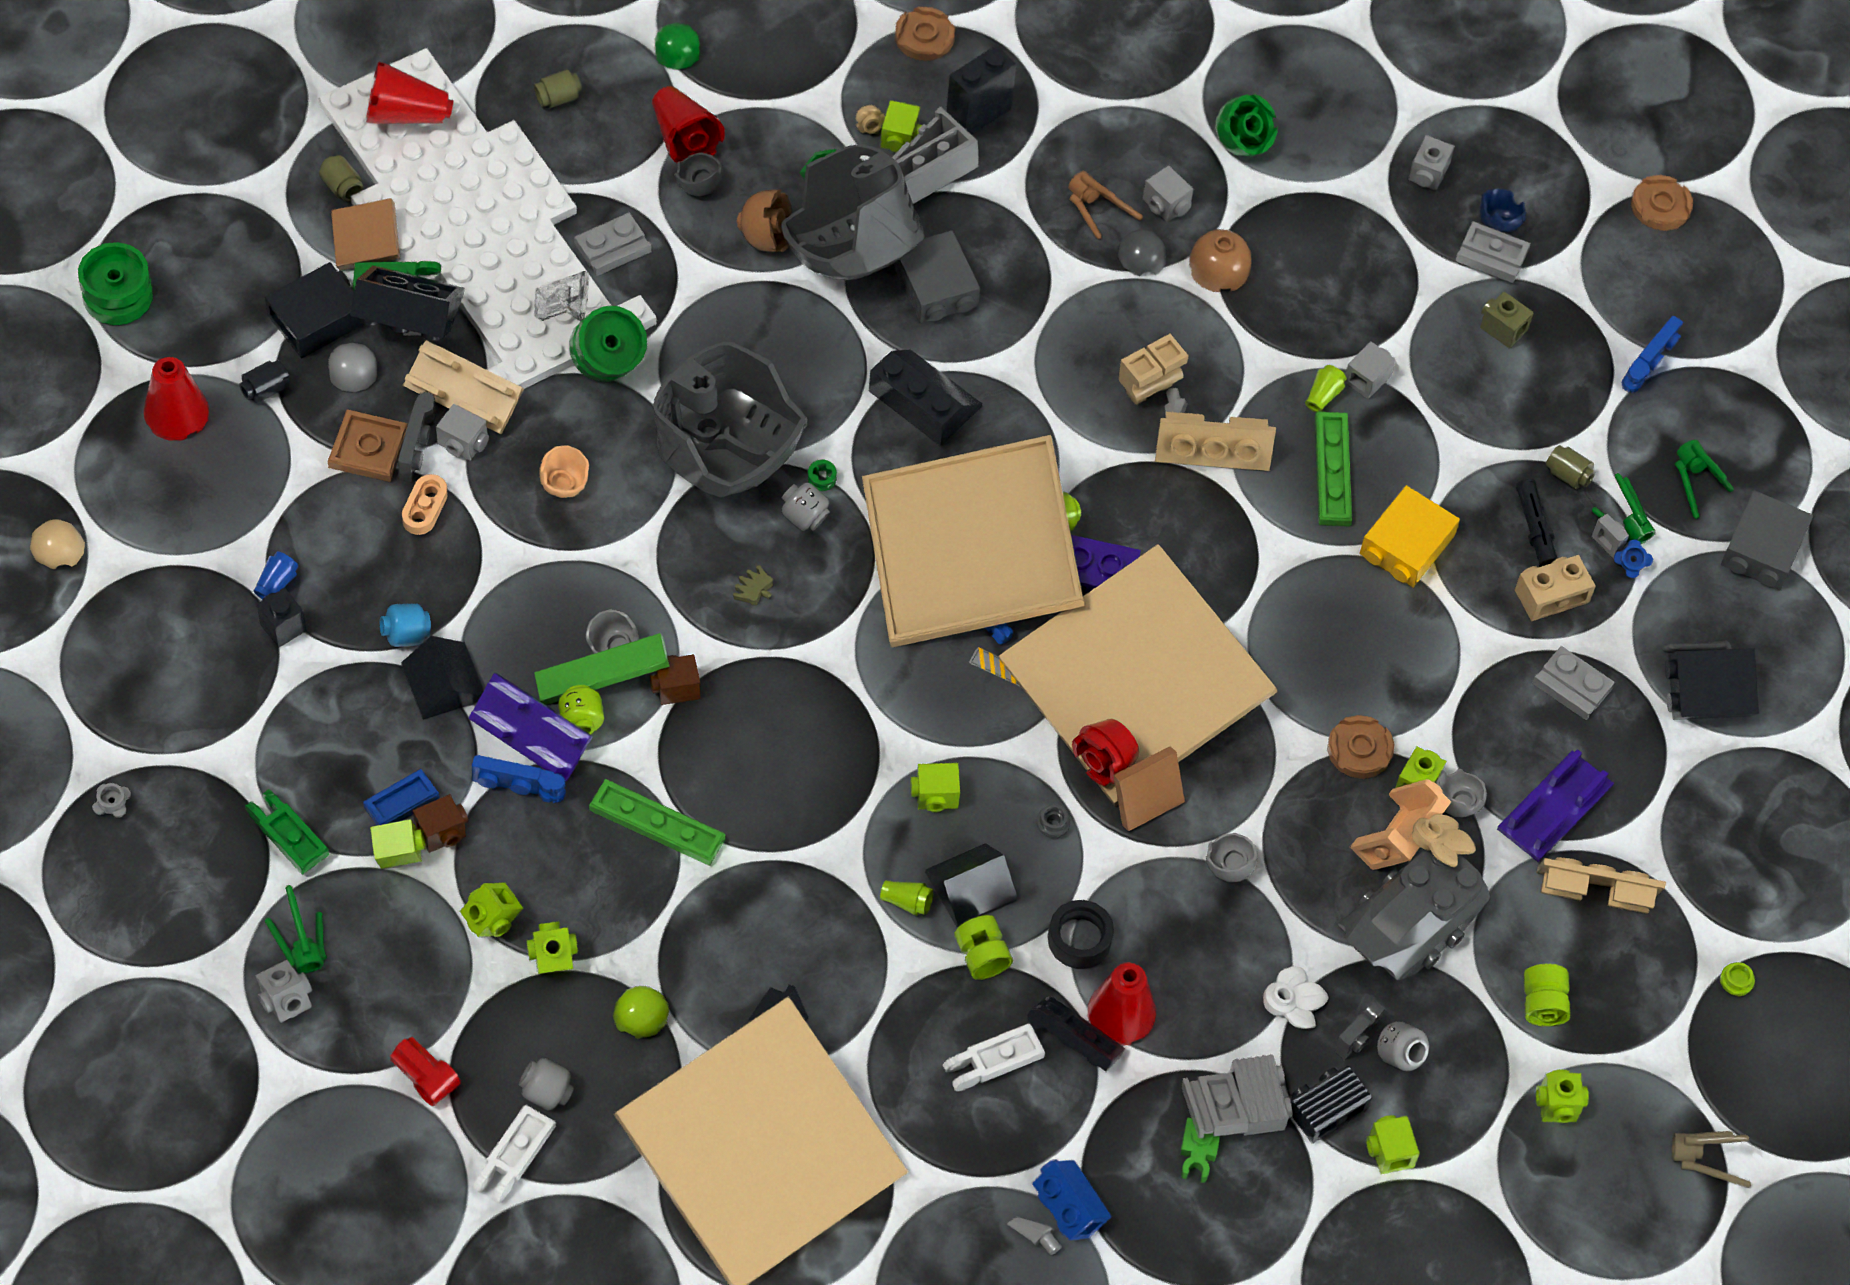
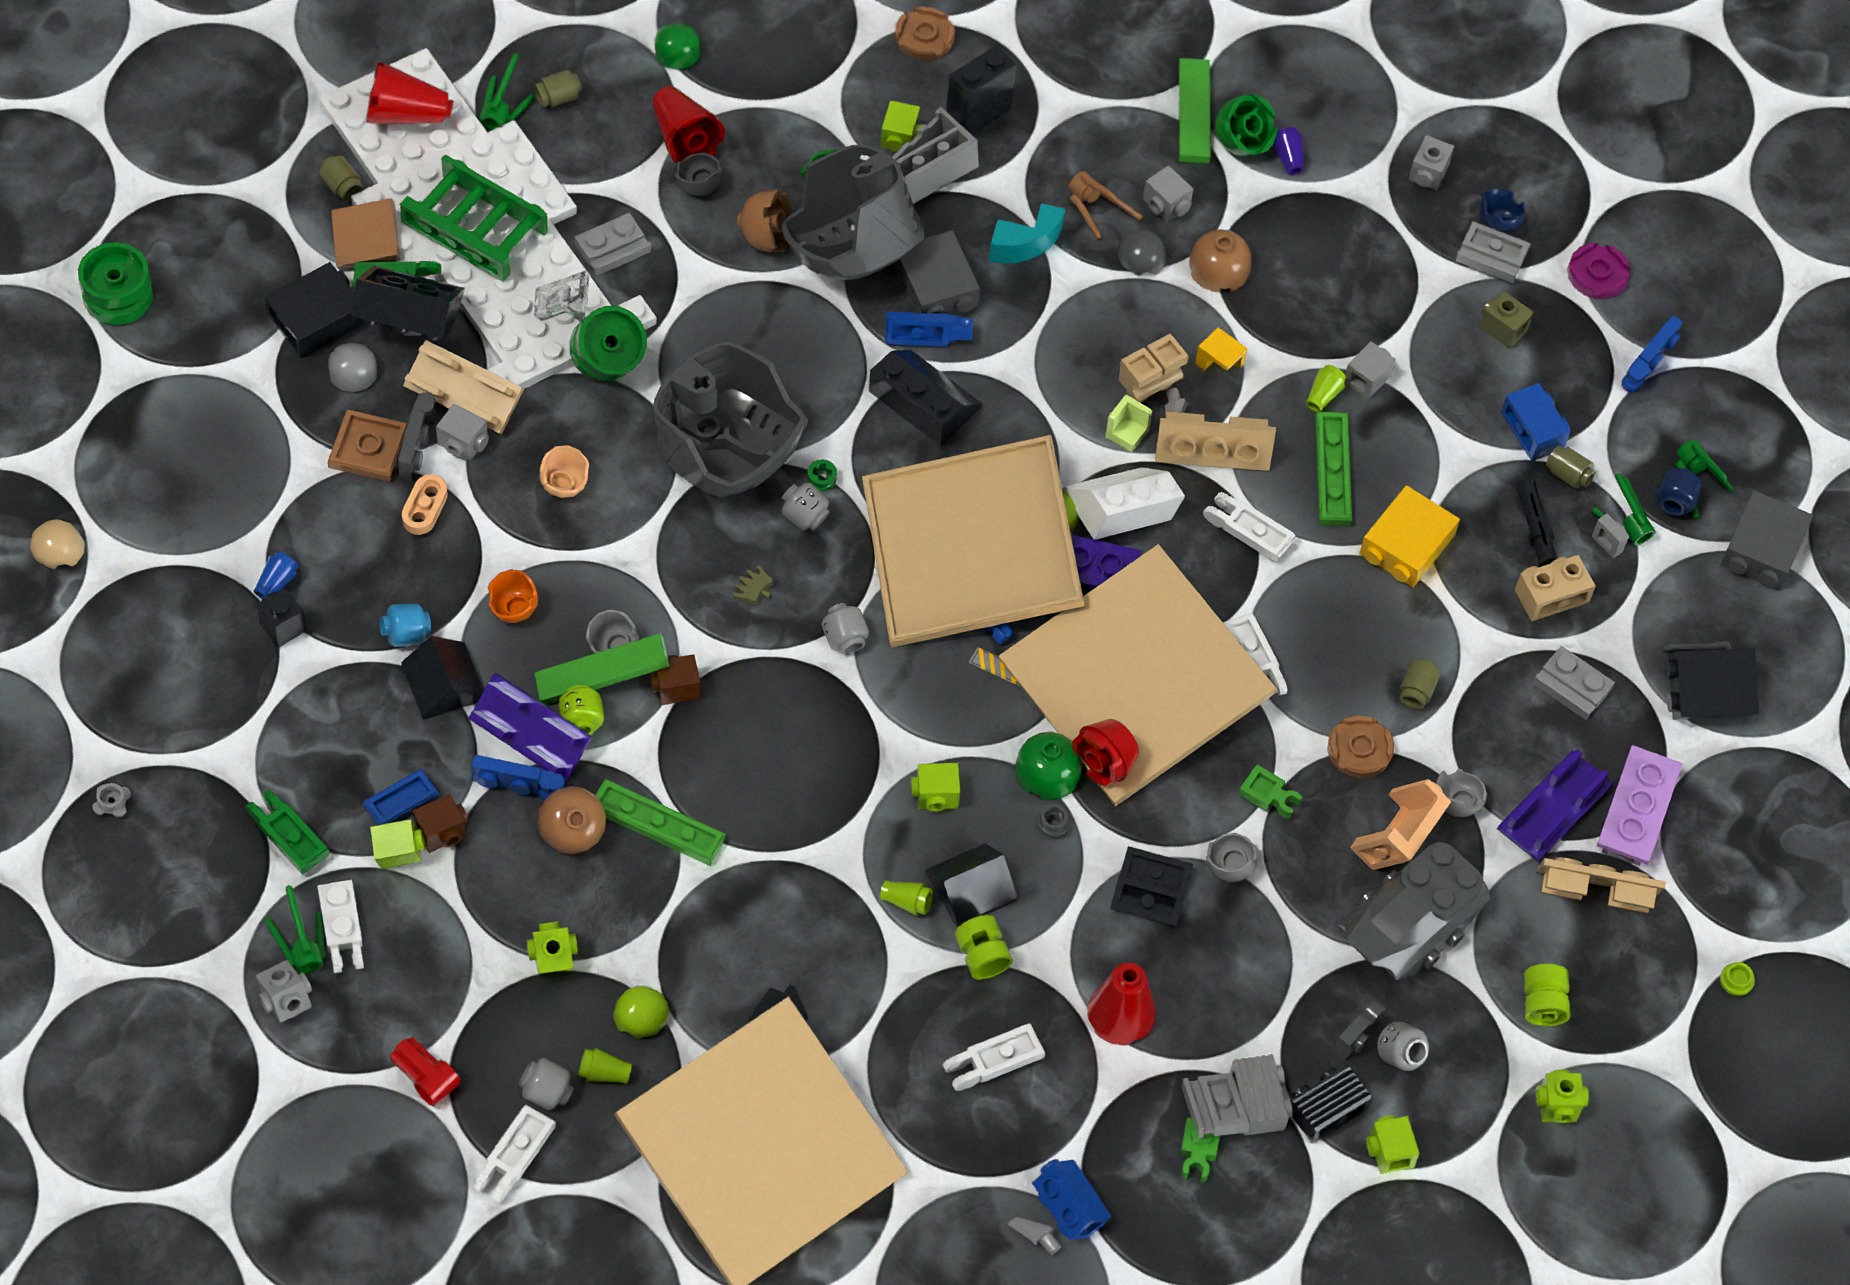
red cone [144,357,209,441] -> none
black brick [239,360,290,403] -> none
lime brick [460,882,523,937] -> none
tan plate [856,105,885,134] -> none
black plate [1027,996,1126,1071] -> none
black tyre [1047,900,1114,969] -> none
medium nougat tile [1113,746,1185,831] -> none
white plate [1263,966,1329,1029] -> none
lime brick [1396,746,1446,788] -> none
tan plate [1412,814,1476,867] -> none
blue plate [1614,540,1653,578] -> none
medium nougat tile [1631,175,1693,231] -> none
dark tan plant [1672,1131,1751,1188] -> none
none -> white hinge [317,880,364,973]
none -> green fence [400,154,548,282]
none -> green plant [479,53,534,131]
none -> orange hair [488,569,538,623]
none -> medium nougat cylinder [537,786,606,855]
none -> lime cone [578,1047,632,1084]
none -> light grey head [821,603,869,655]
none -> blue hinge [885,312,973,347]
none -> teal brick [989,203,1066,264]
none -> green cylinder [1015,732,1082,801]
none -> white slope [1062,467,1185,540]
none -> yellowish green panel [1105,395,1152,453]
none -> black slope [1110,846,1193,927]
none -> bright green tile [1179,58,1210,163]
none -> yellow panel [1195,327,1248,371]
none -> white hinge [1203,492,1295,563]
none -> white hinge [1223,613,1287,700]
none -> bright green plate [1238,765,1303,819]
none -> dark purple cone [1273,127,1305,175]
none -> olive brick [1399,658,1440,710]
none -> blue brick [1501,383,1570,462]
none -> magenta tile [1567,243,1630,299]
none -> lavender brick [1597,745,1683,866]
none -> dark blue head [1656,468,1702,516]

